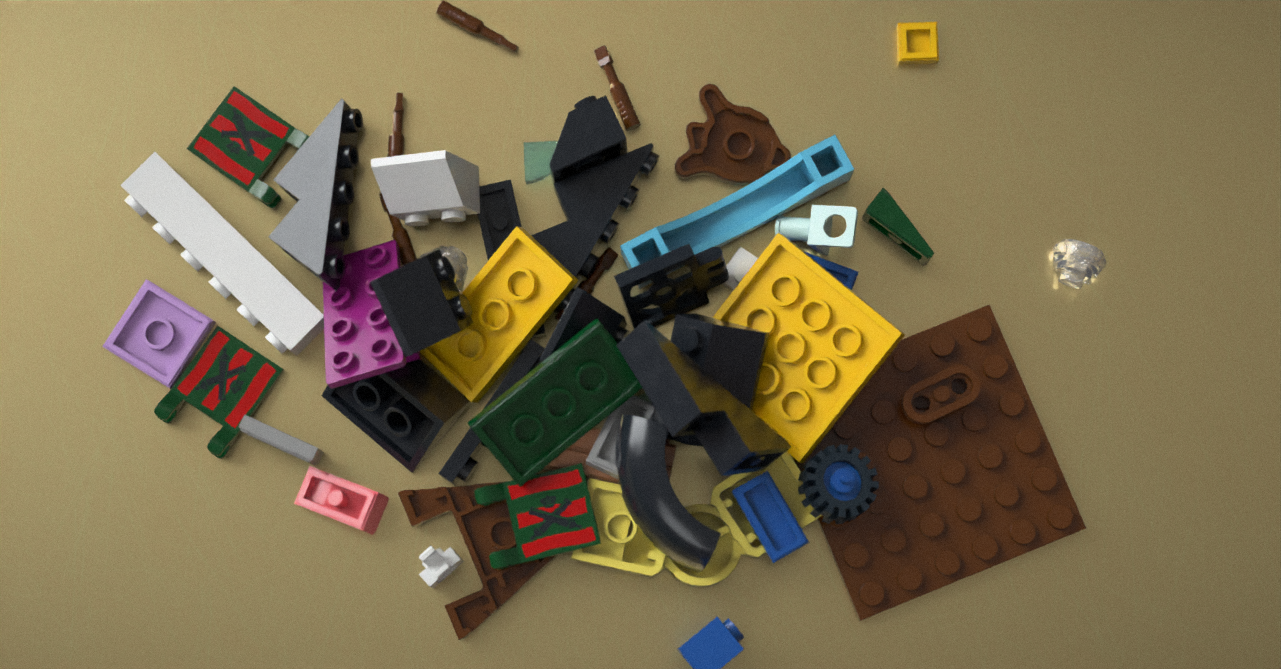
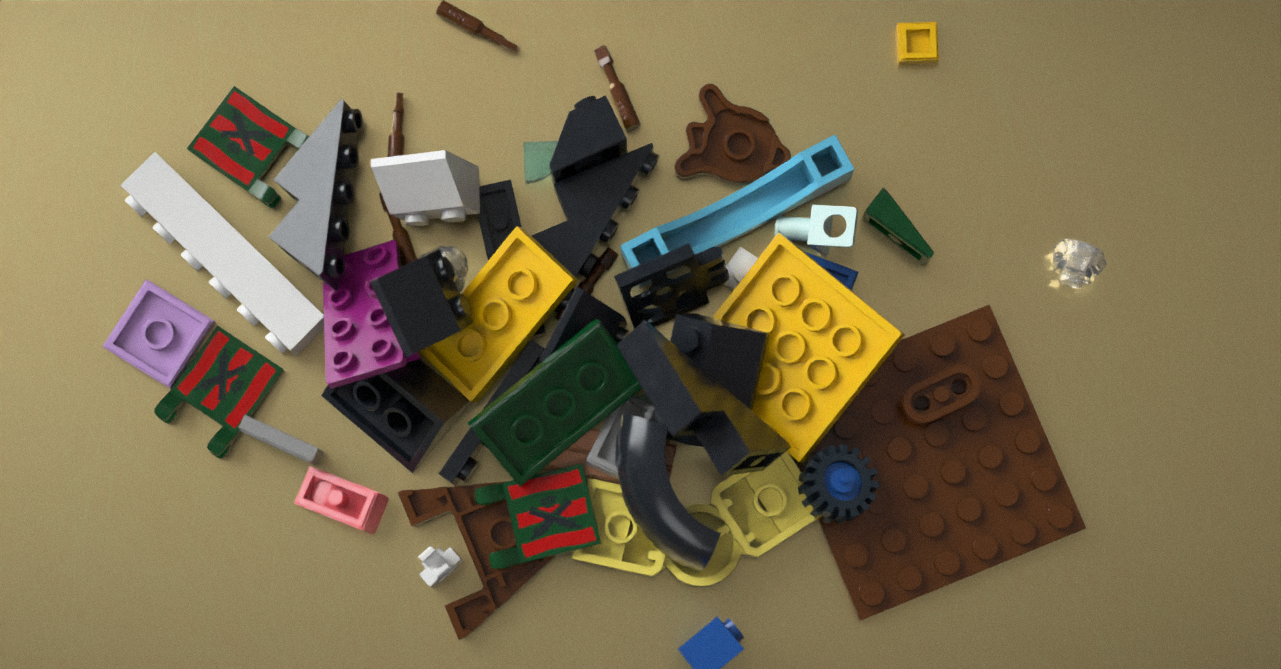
blue tile [732,471,809,564] -> none

